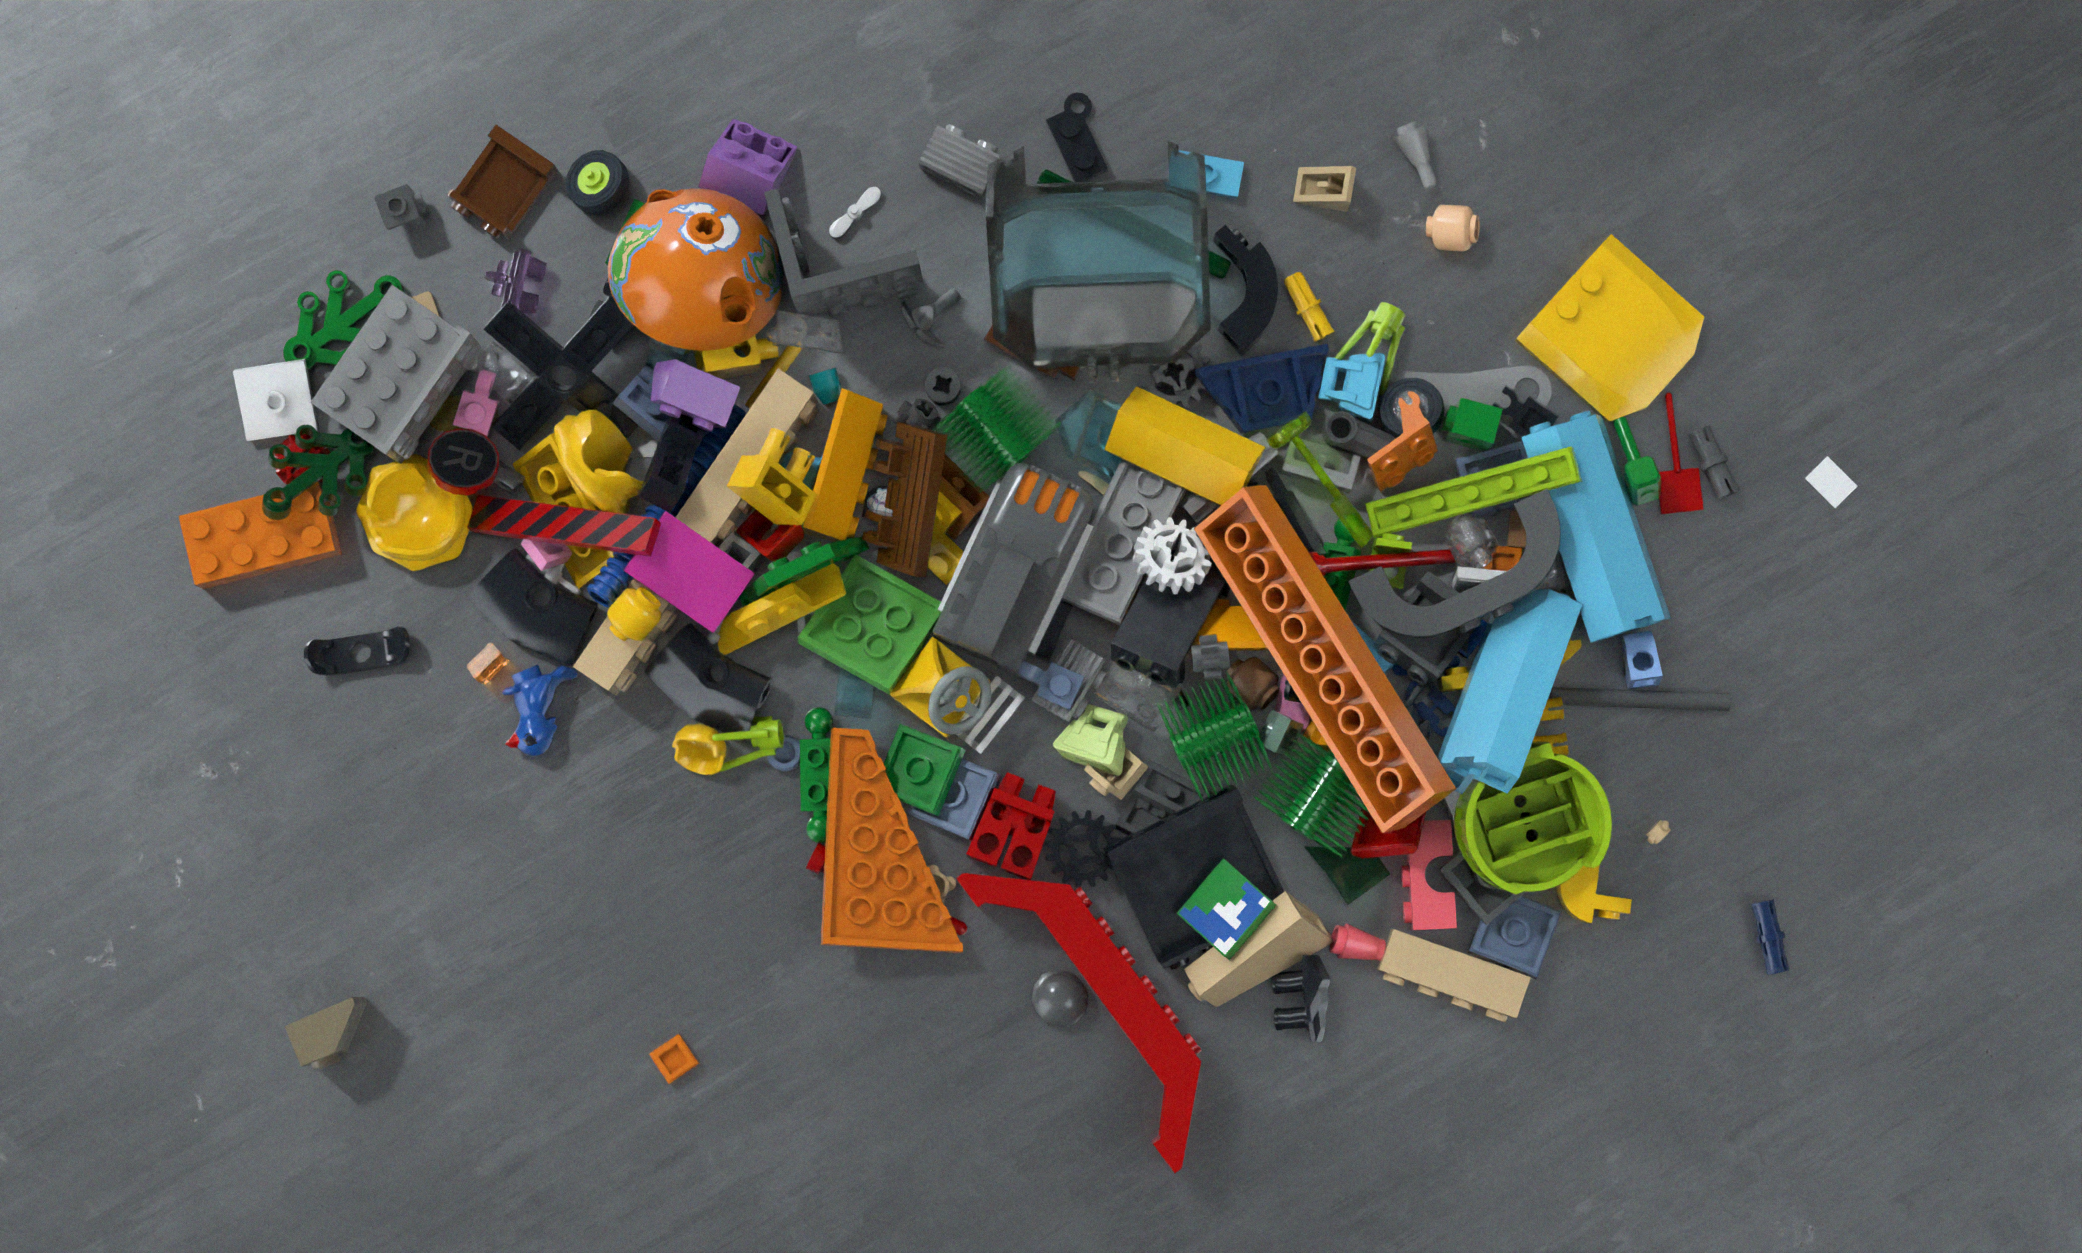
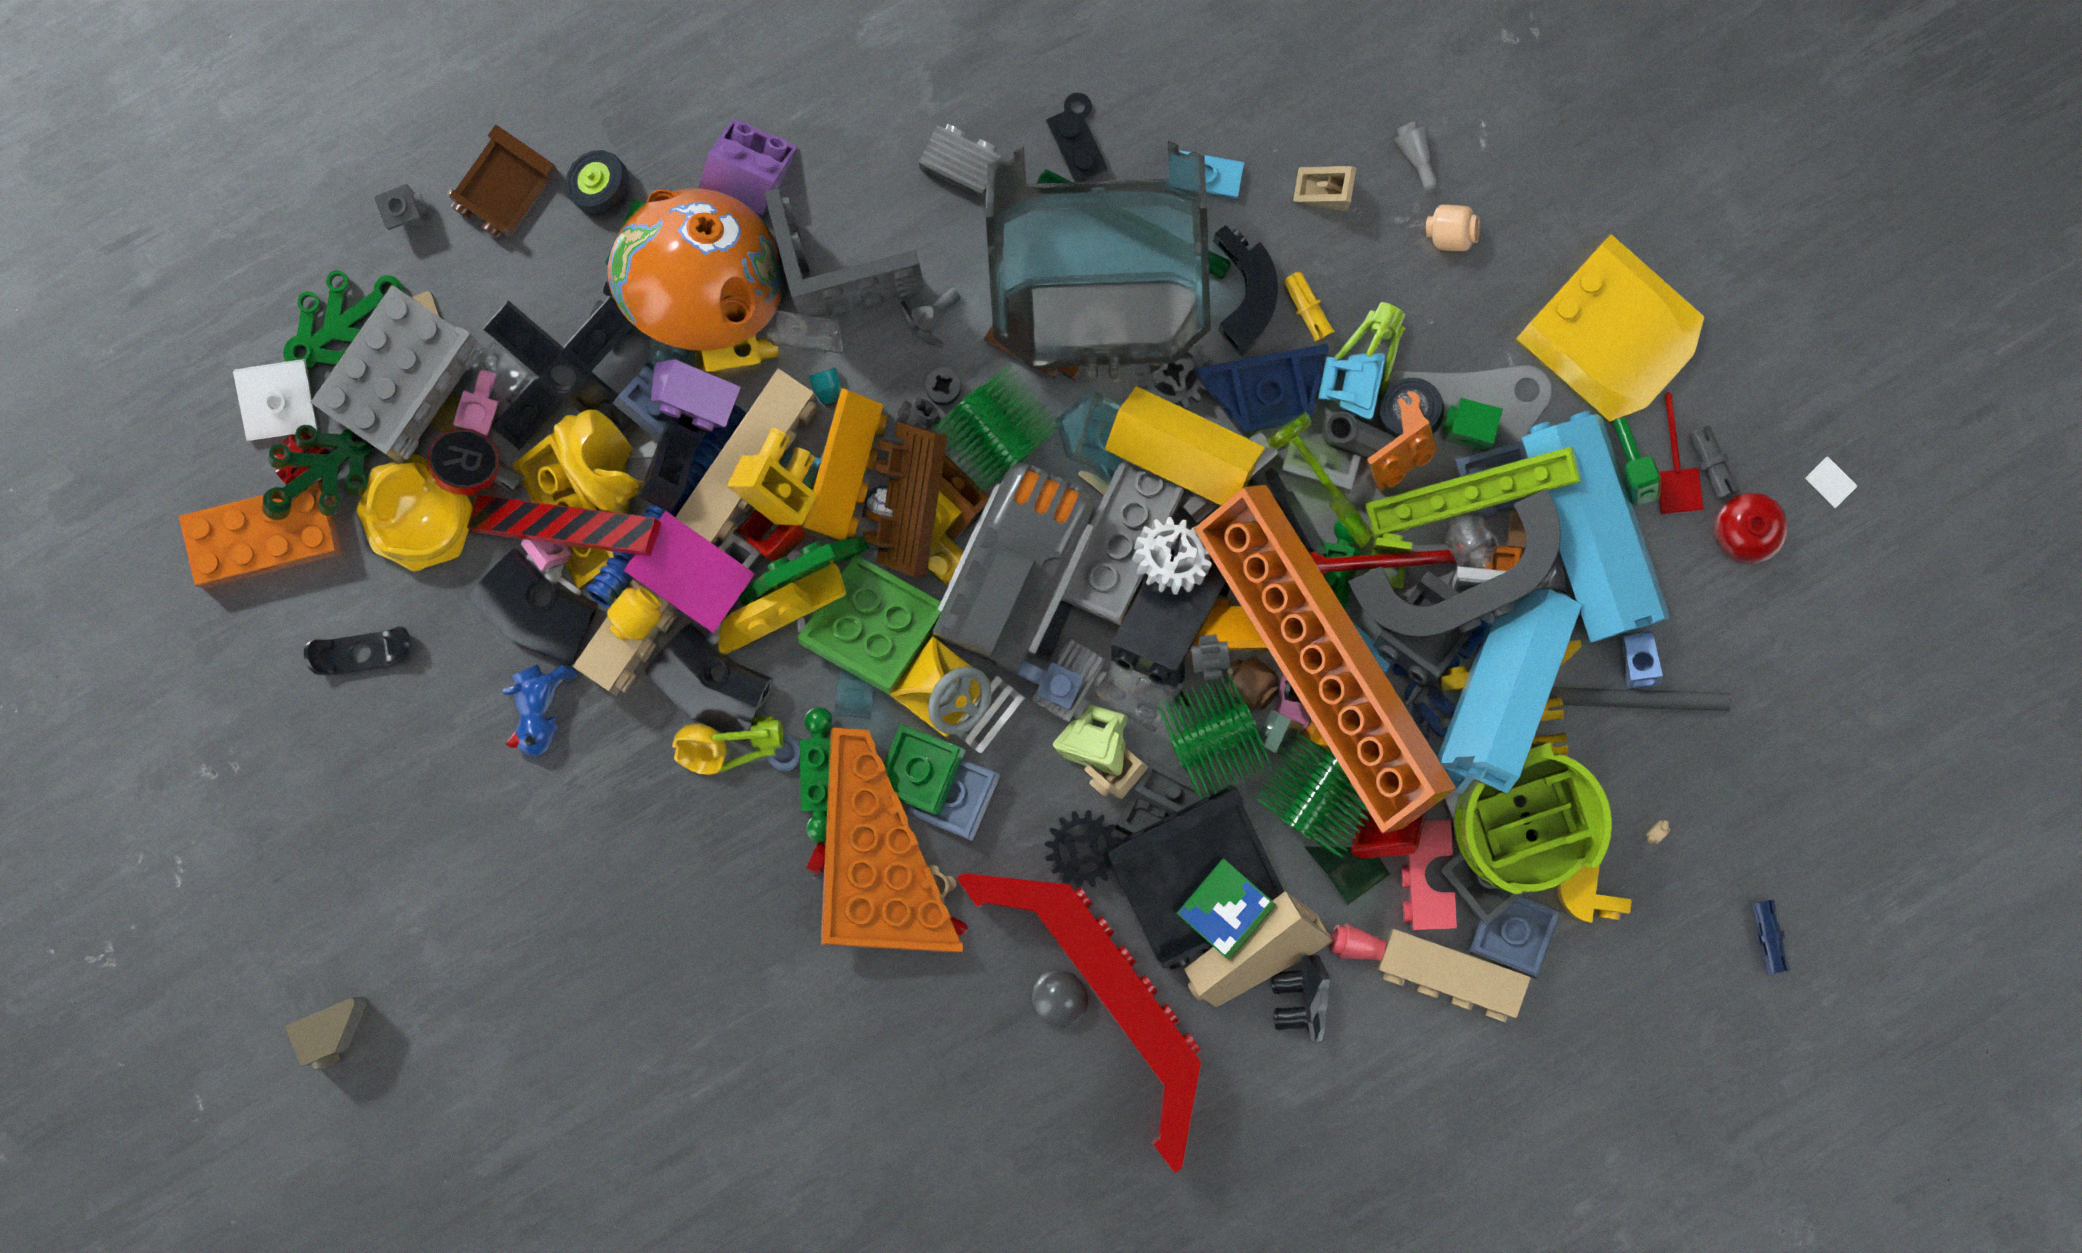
clear orange slope [467,643,509,685] -> none
clear purple hips [484,249,547,314] -> none
orange tile [649,1034,700,1084] -> none
yellow piece [744,337,805,409] -> none
white piece [829,187,881,238] -> none
red hips [966,772,1056,880] -> none
black plate [1492,385,1559,437] -> none
none -> red cylinder [1714,492,1788,564]

